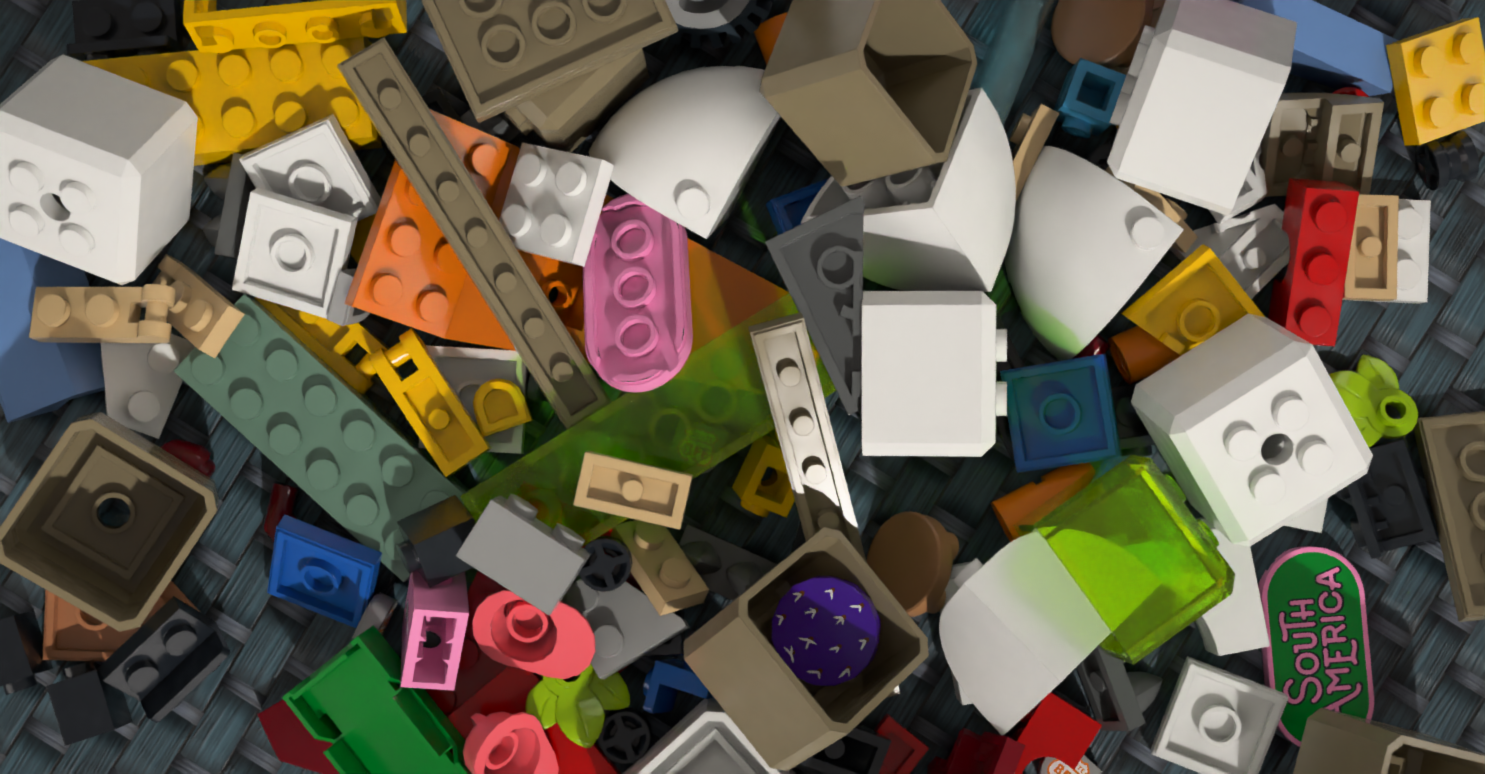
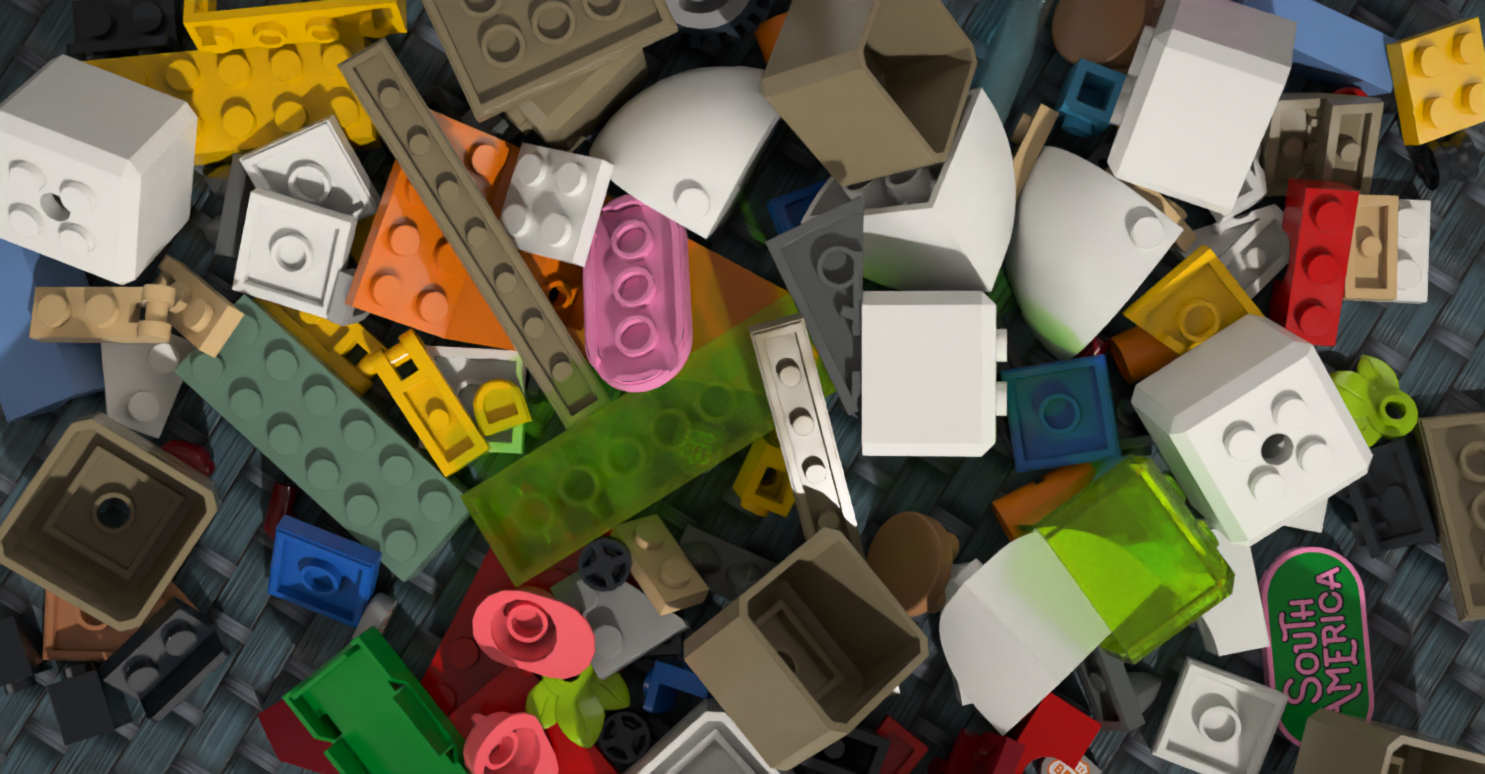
black brick [396,495,476,588] -> none
bright pink torso [400,571,469,691] -> none
light grey brick [456,494,591,615] -> none
tan plate [573,451,693,530] -> none
dark purple tile [772,576,880,686] -> none

